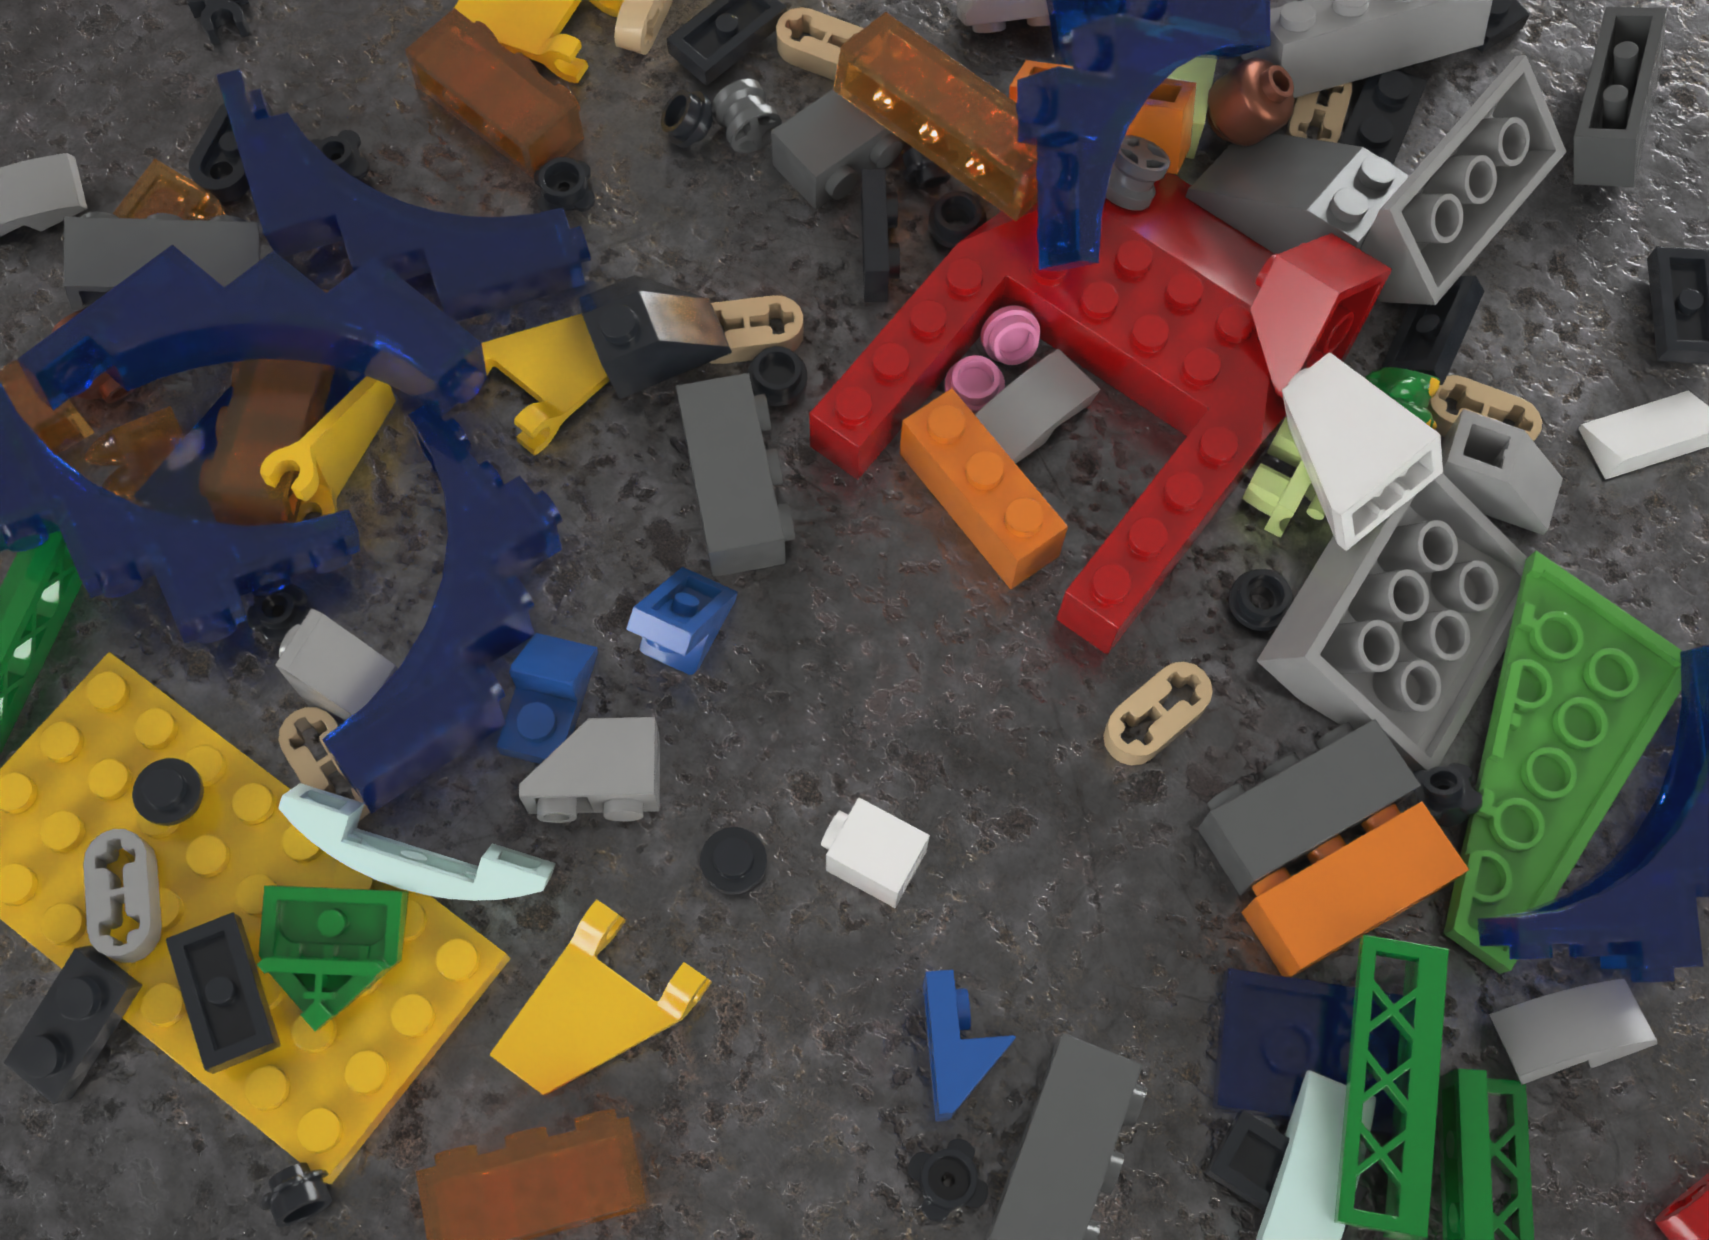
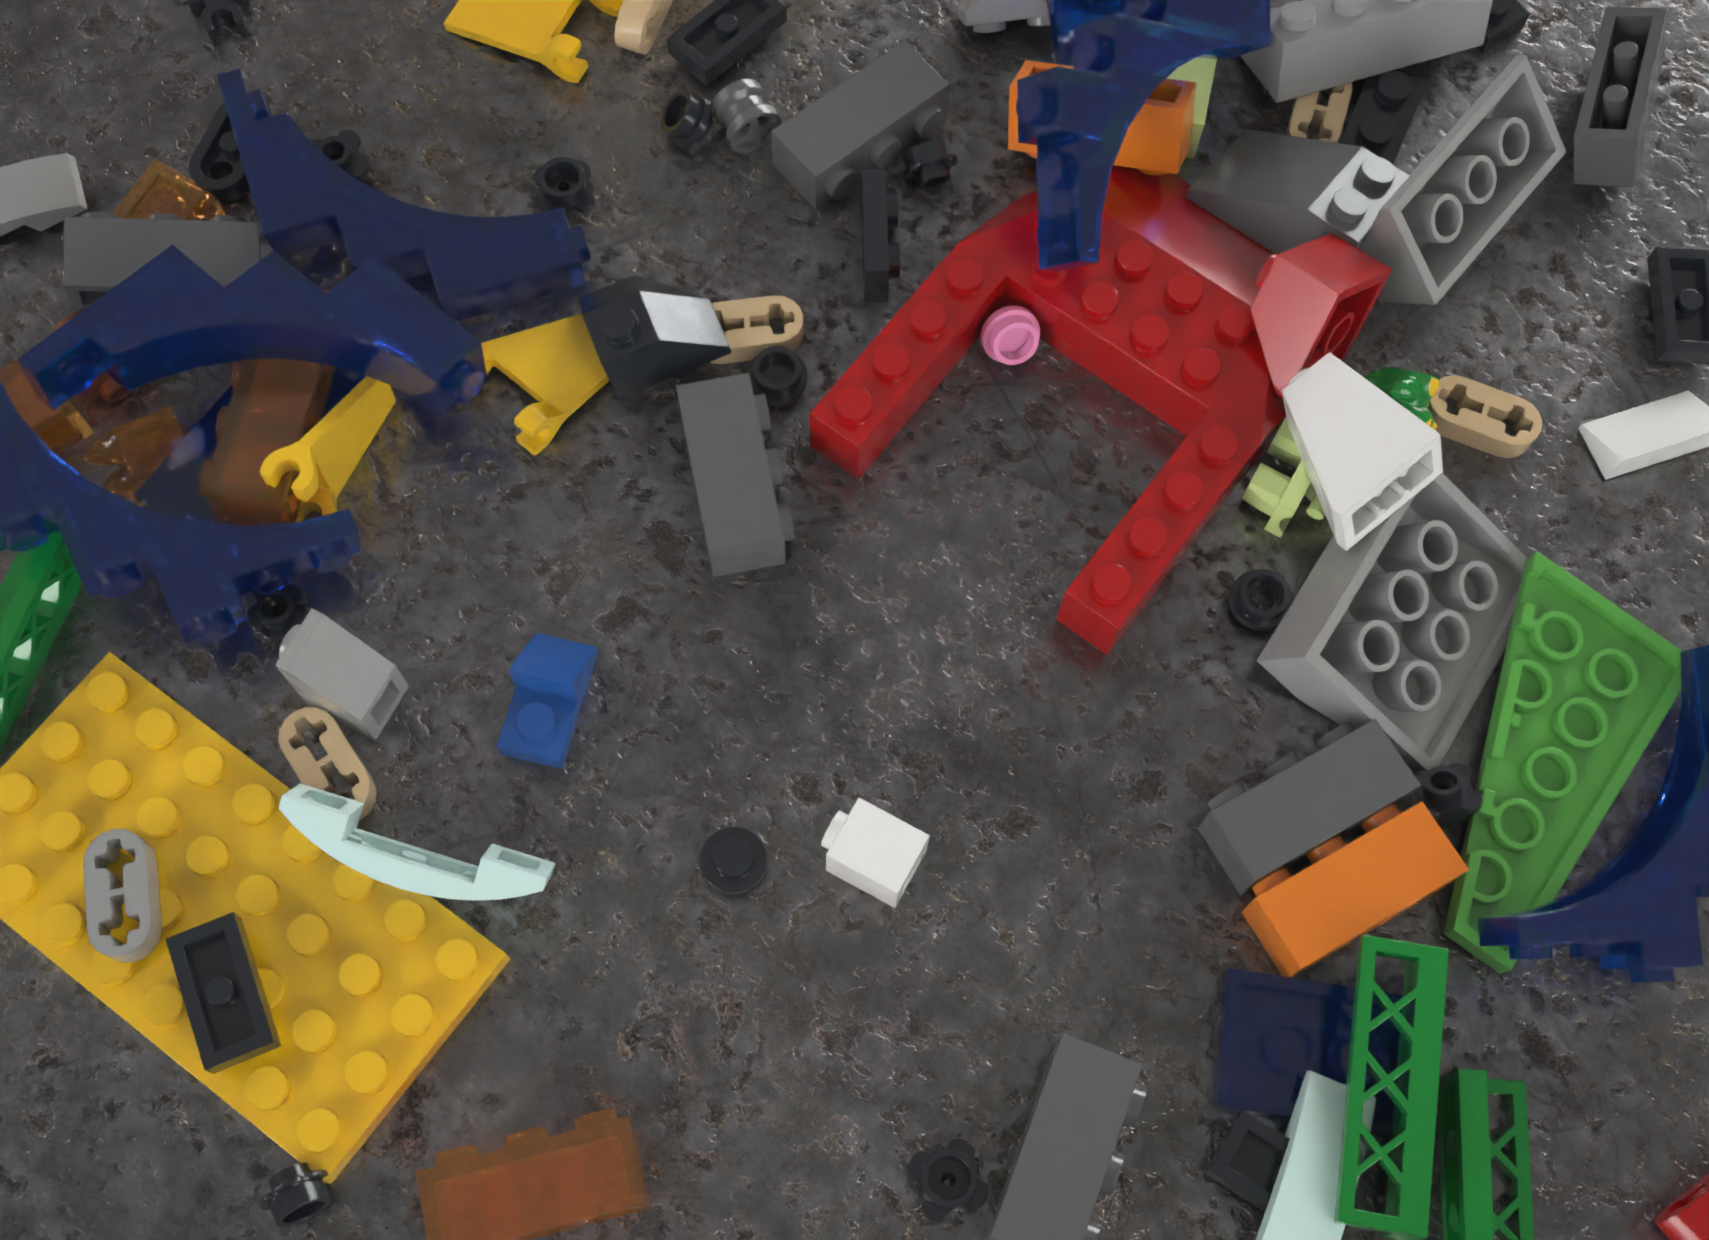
black plate [4,945,142,1104] -> none
black plate [132,758,204,826] -> none
green slope [257,885,408,1031] -> none
clear blue arch [322,402,562,814] -> none
clear orange brick [405,8,584,179] -> none
yellow flag [489,899,712,1095] -> none
light grey slope [519,717,660,823] -> none
blue slope [626,567,738,675] -> none
tan beam [776,7,878,83] -> none
clear orange brick [833,12,1072,221] -> none
orange brick [899,388,1068,590] -> none
blue slope [923,969,1016,1122] -> none
black plate [928,191,987,248] -> none
bright pink plate [944,355,1005,415] -> none
light grey slope [975,349,1100,464] -> none
dark grey wheel [1097,135,1170,210] -> none
tan beam [1103,662,1213,766] -> none
copper head [1207,57,1295,147] -> none
black plate [1380,275,1484,385] -> none
light grey slope [1441,409,1563,535] -> none
light grey slope [1489,979,1657,1085] -> none

